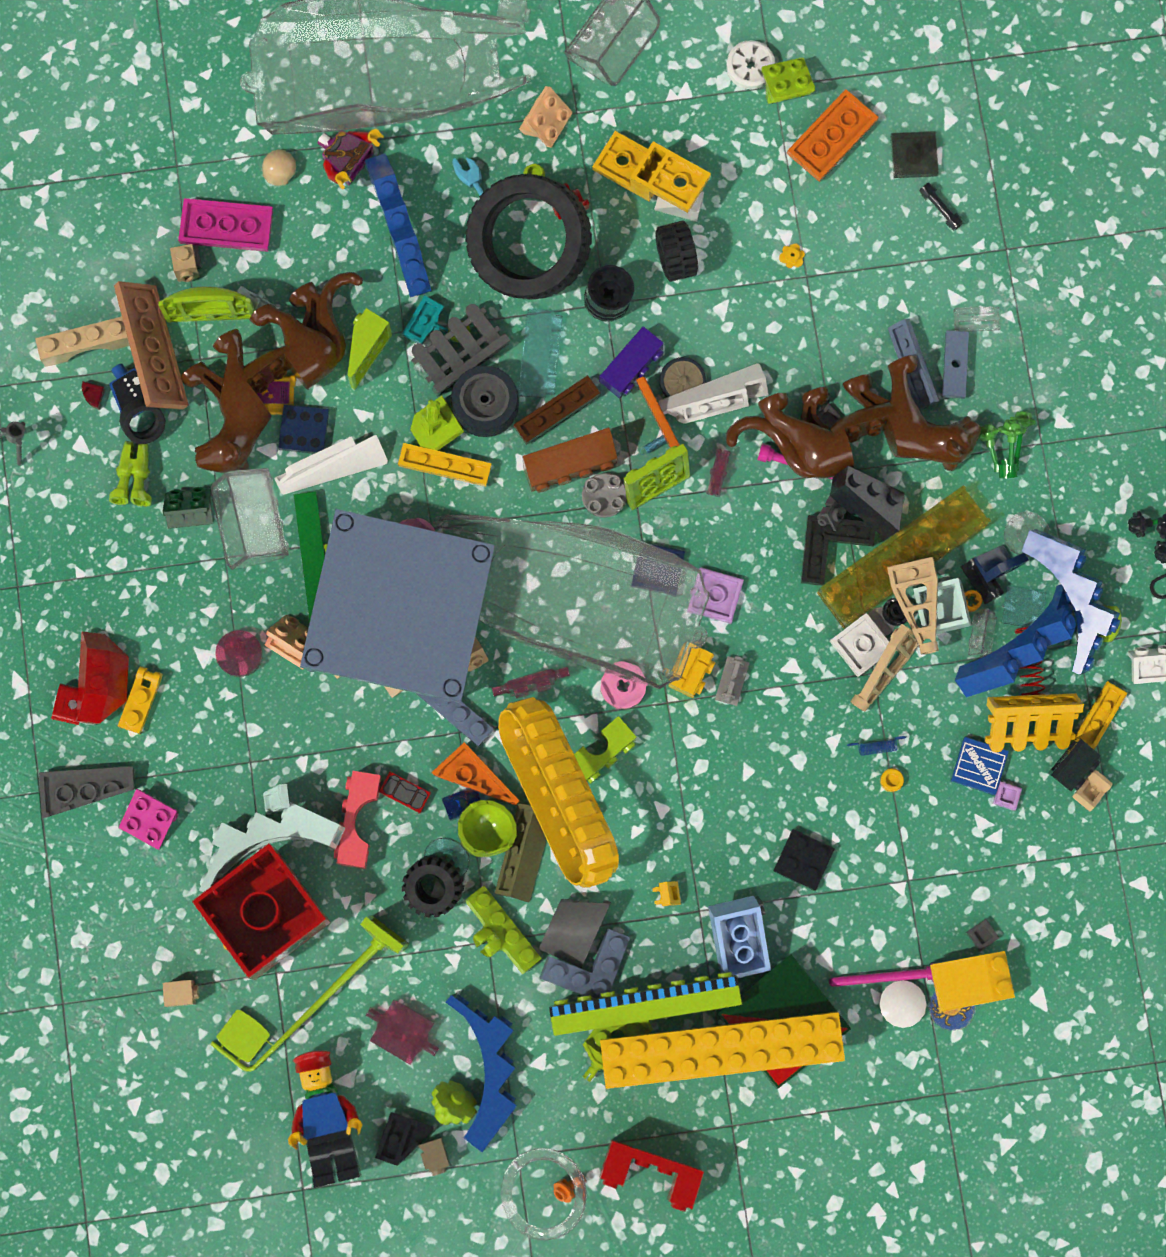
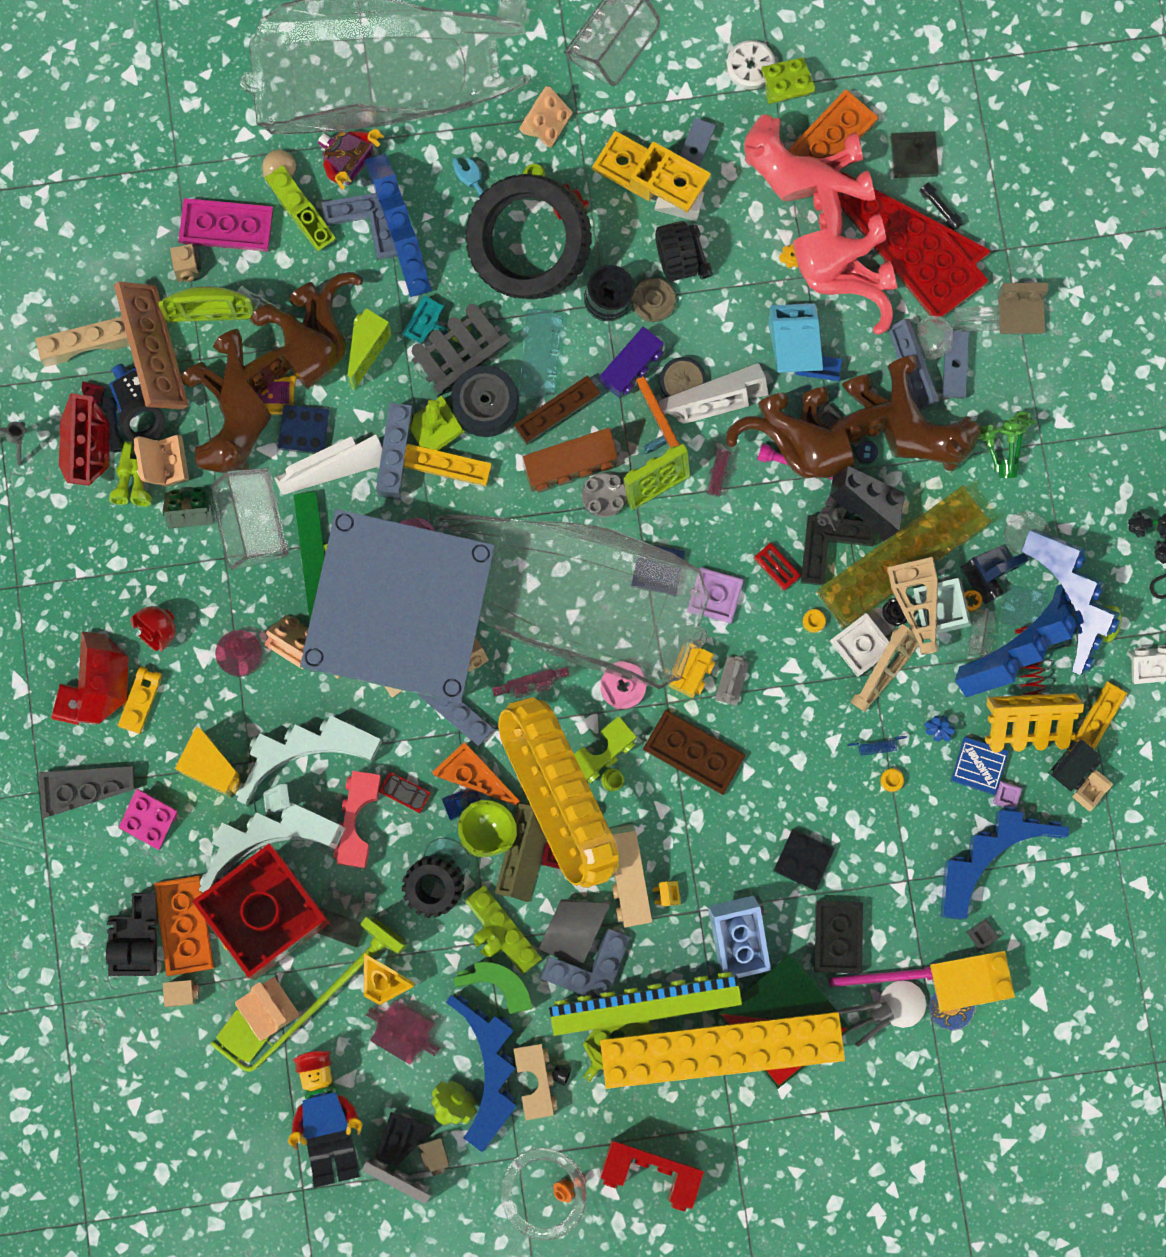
none -> red wedge [59,393,110,486]
none -> black bar [102,397,124,453]
none -> black plate [106,893,158,976]
none -> red cylinder [130,606,176,652]
none -> light nougat bracket [134,435,189,487]
none -> orange tile [154,876,214,976]
none -> yellow slope [175,727,242,798]
none -> light nougat bracket [235,977,299,1041]
none -> light aqua arch [236,715,382,806]
none -> lime slope [264,165,336,252]
none -> clear smoke tile [317,887,374,948]
none -> sand blue plate [321,193,397,260]
none -> light grey plate [362,1158,432,1204]
none -> yellow slope [363,954,414,1005]
none -> sand blue arch [376,403,413,500]
none -> bright green arch [453,962,532,1014]
none -> tan arch [514,1044,558,1120]
none -> dark red tile [541,842,561,870]
none -> black hinge [552,1065,571,1086]
none -> lime plate [601,768,624,792]
none -> tan wedge [609,824,652,928]
none -> dark tan tile [631,278,676,323]
none -> reddish brown tile [643,710,746,796]
none -> sand blue tile [675,118,716,184]
none -> black bar [688,224,713,279]
none -> coral animal [744,114,897,335]
none -> red tile [753,542,801,591]
none -> medium azure slope [768,303,823,373]
none -> blue panel [793,356,842,381]
none -> yellow tile [802,609,826,633]
none -> pearl dark grey plate [814,901,863,974]
none -> dark grey plant [835,1000,894,1047]
none -> red wing [838,172,991,323]
none -> dark blue tile [855,441,878,465]
none -> clear dish [914,316,954,359]
none -> blue plant [924,716,955,742]
none -> blue arch [940,807,1069,920]
none -> dark tan bracket [998,283,1048,334]

